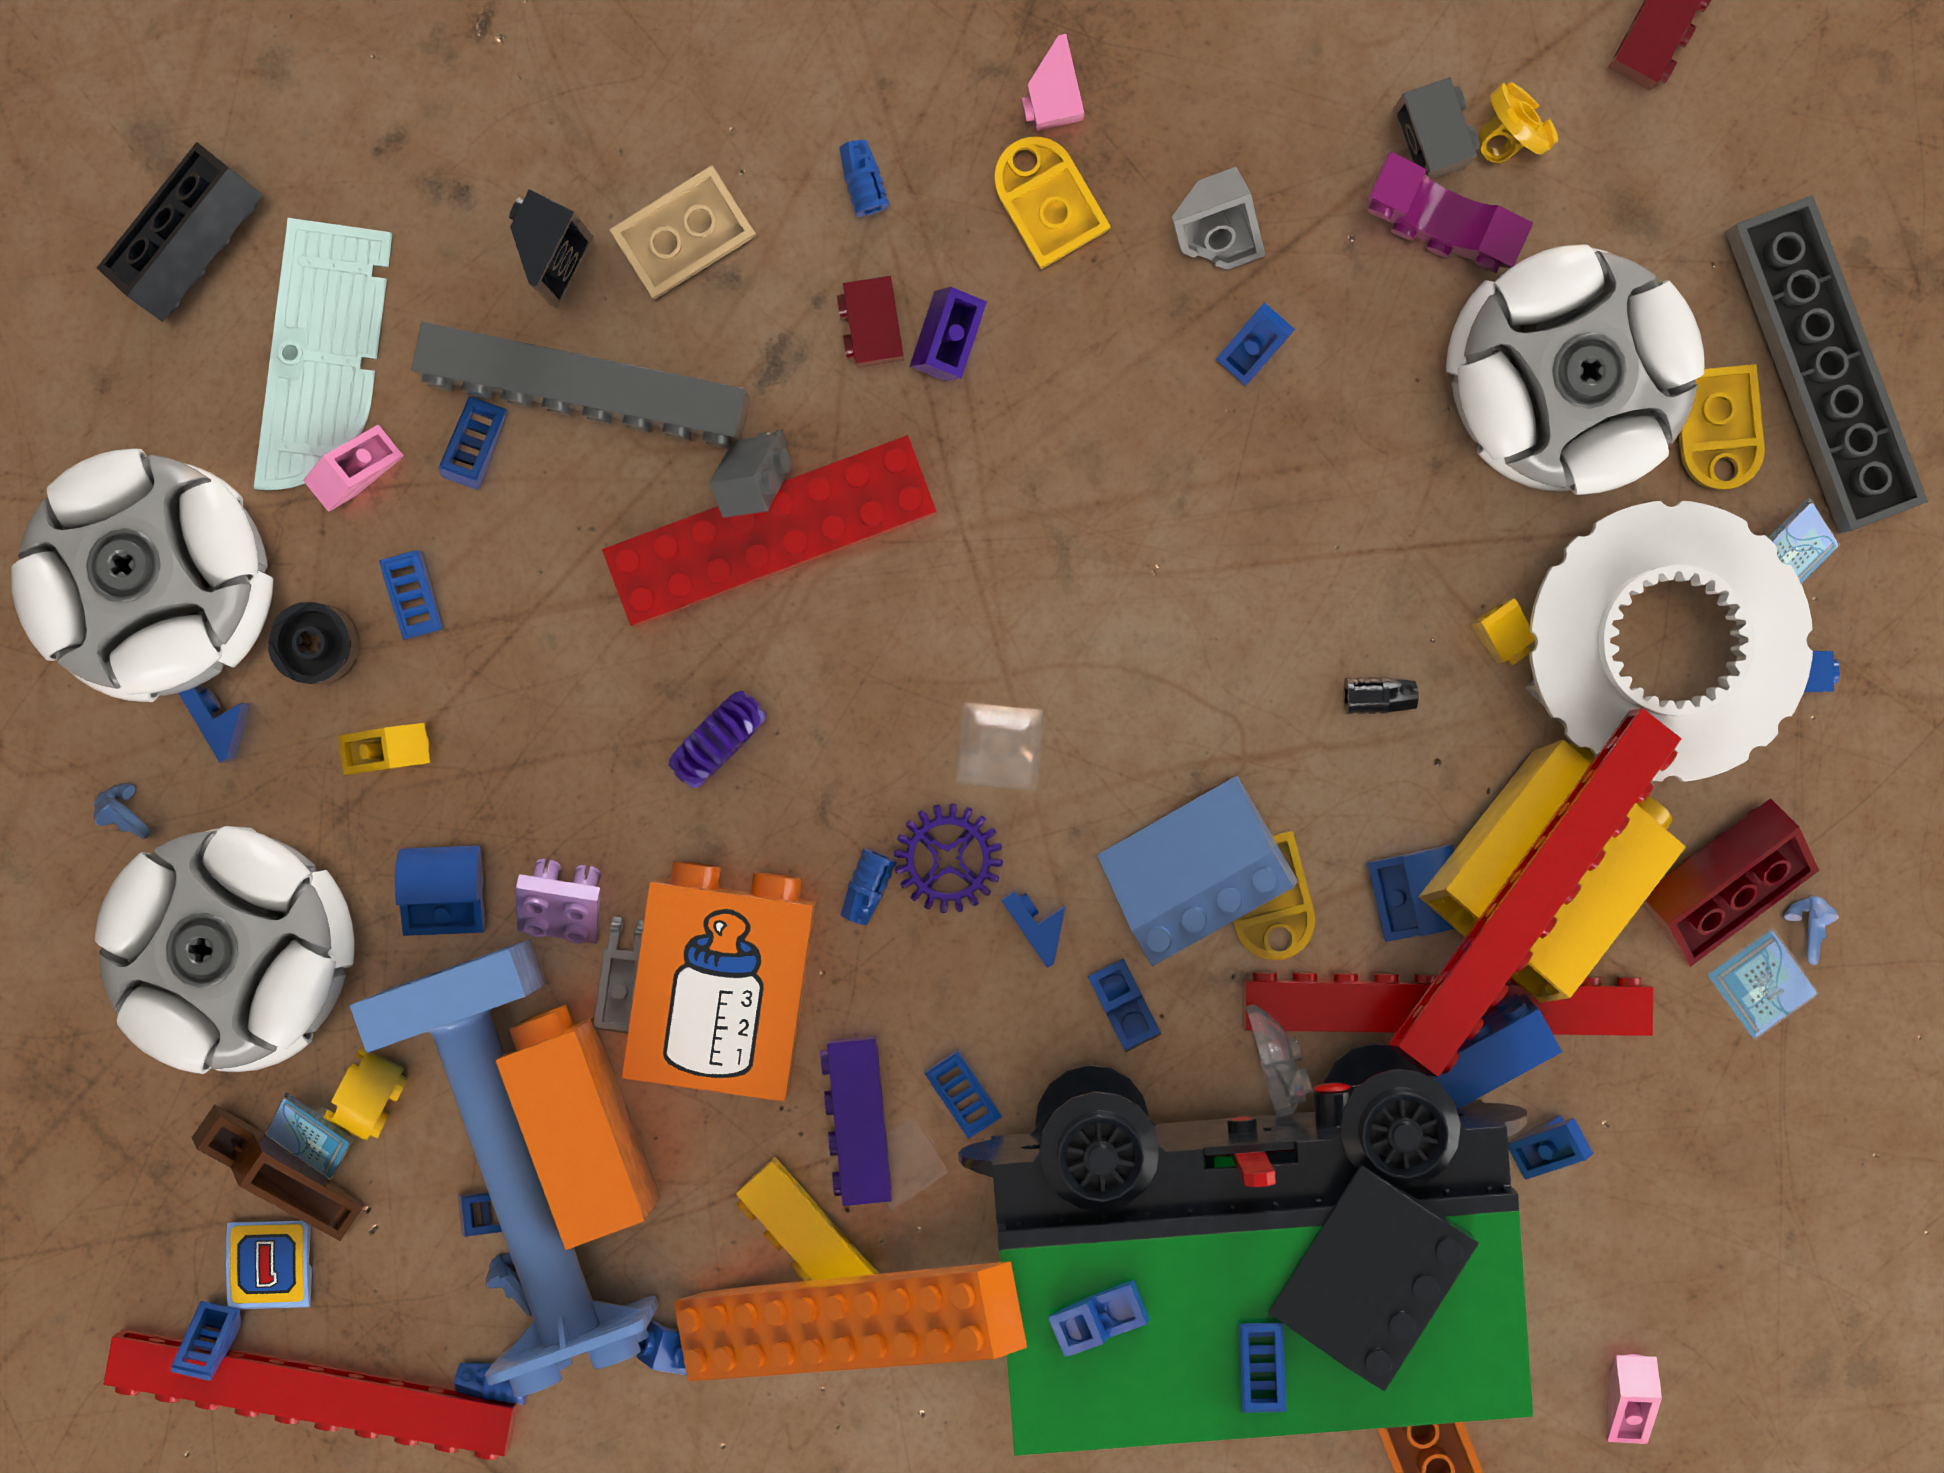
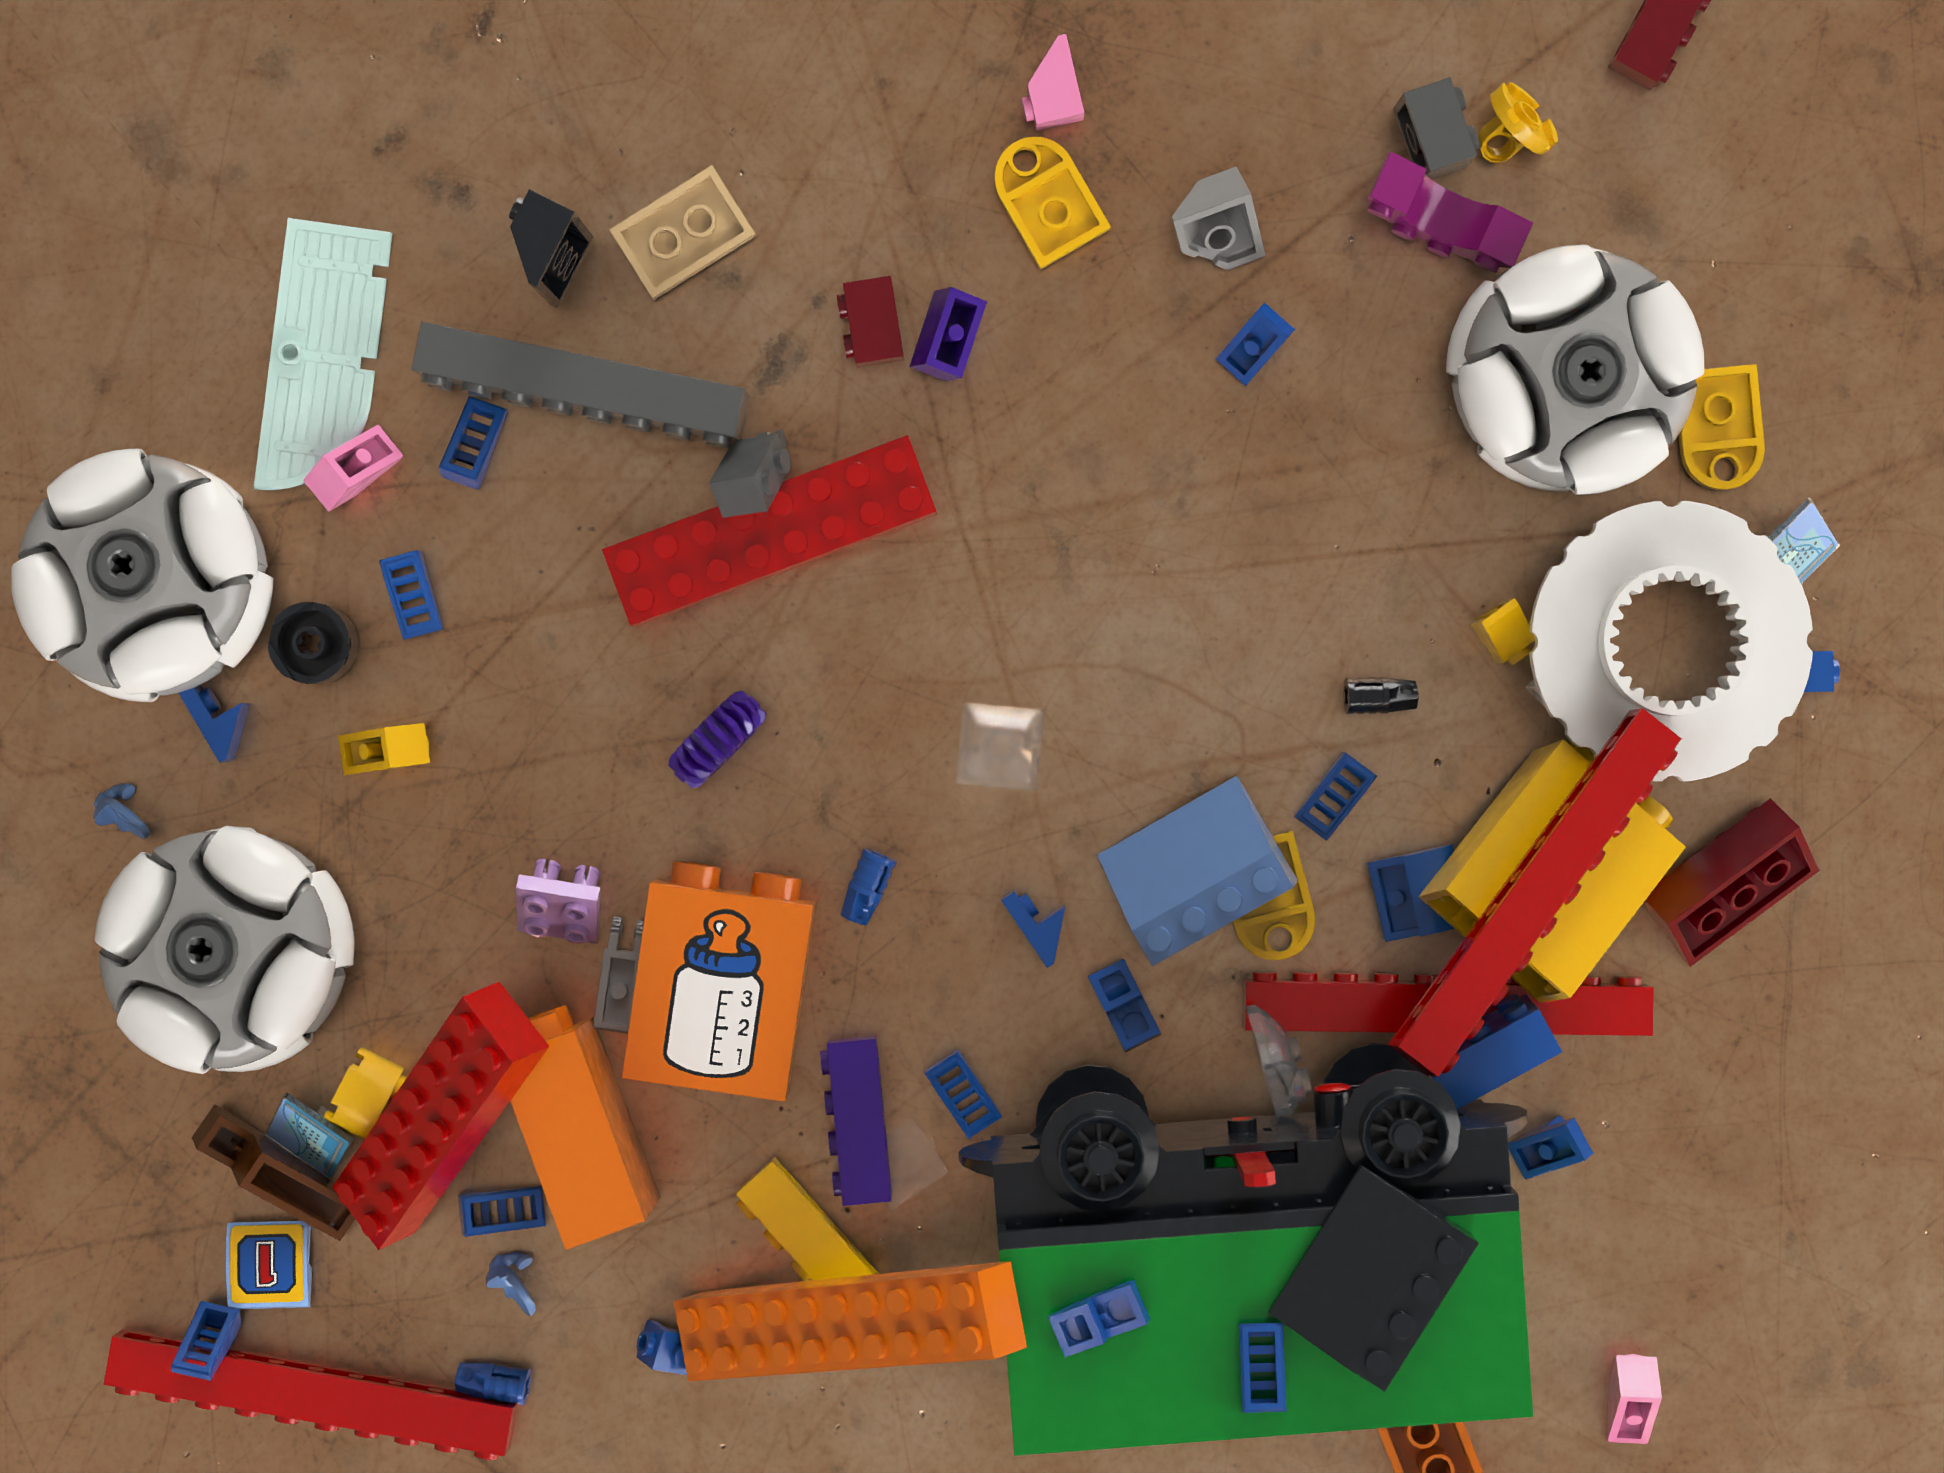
black slope [97,142,263,322] -> none
medium blue piece [349,938,659,1397] -> none
blue brick [395,845,486,936] -> none
blue hinge [839,140,890,217] -> none
dark purple gear [894,804,1003,913] -> none
clear piece [1707,928,1820,1041] -> none
dark grey brick [1725,195,1928,534] -> none
medium blue piece [1784,896,1839,965] -> none
none -> red brick [332,981,549,1251]
none -> blue slope [1294,752,1377,841]

